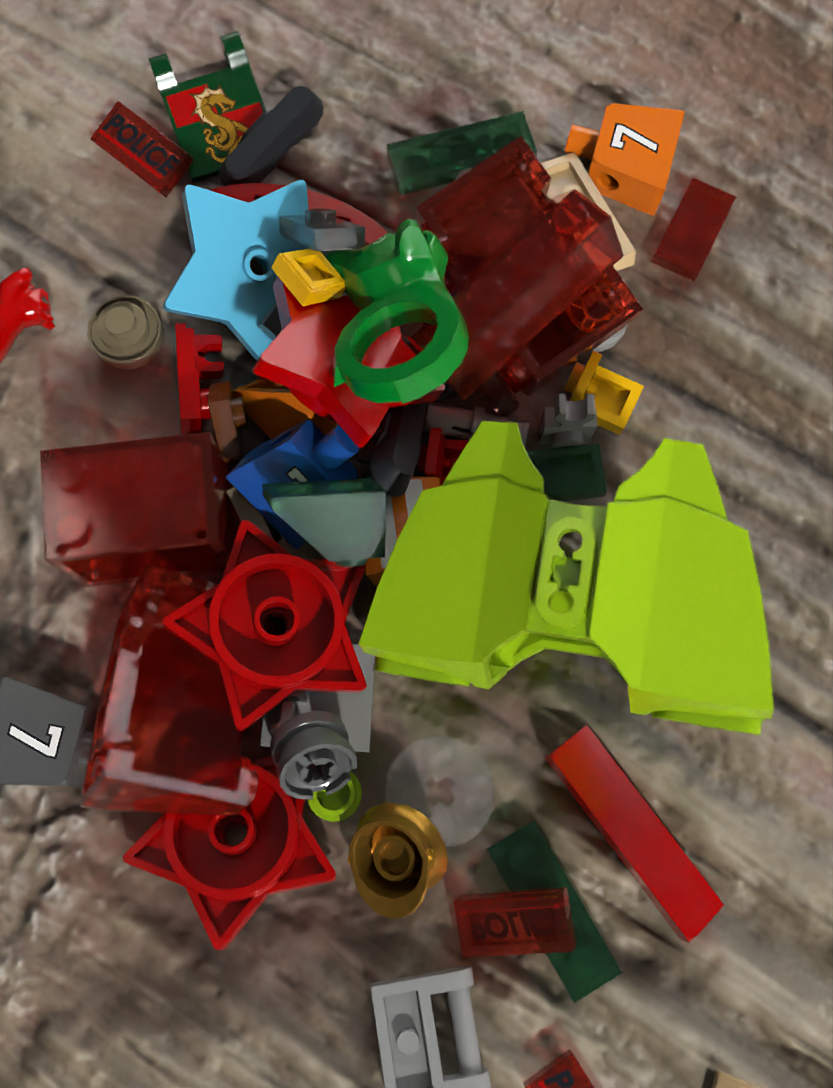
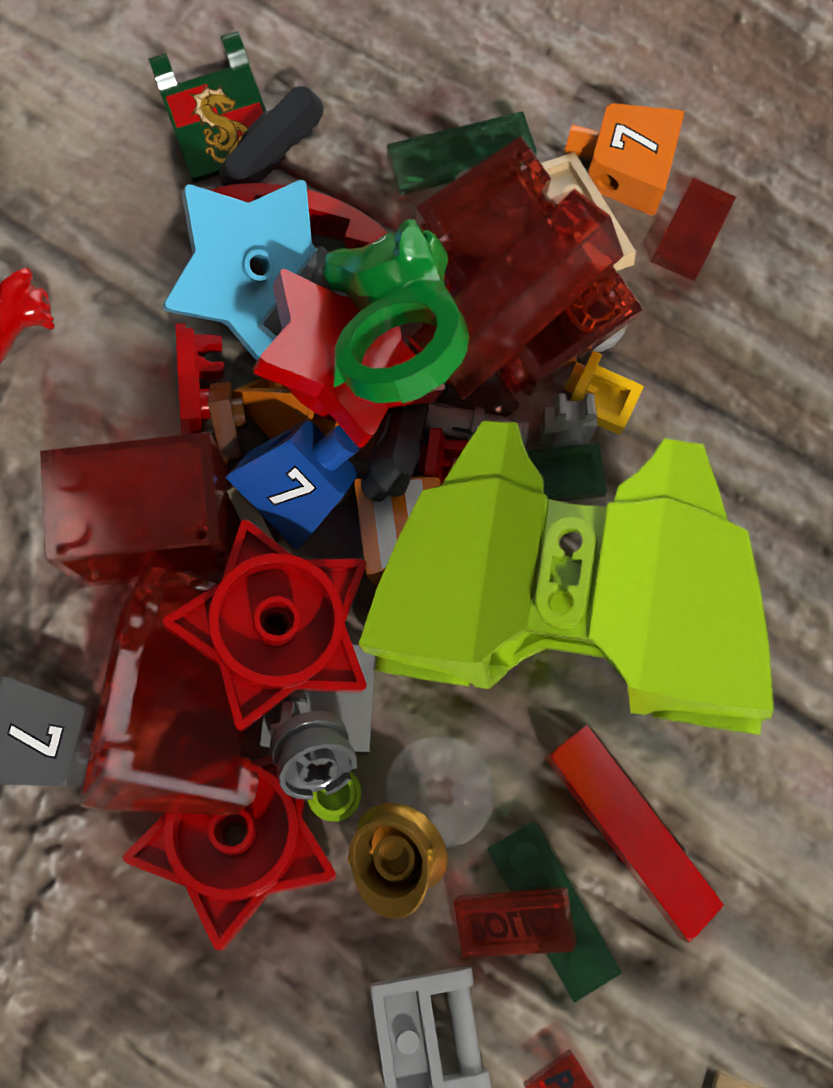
dark tan plate [87,295,165,369] -> none
clear red tile [90,101,194,198] -> none
clear green slope [262,478,386,567] -> none
yellow tile [271,247,345,306] -> none
clear smoke plate [279,208,365,251] -> none

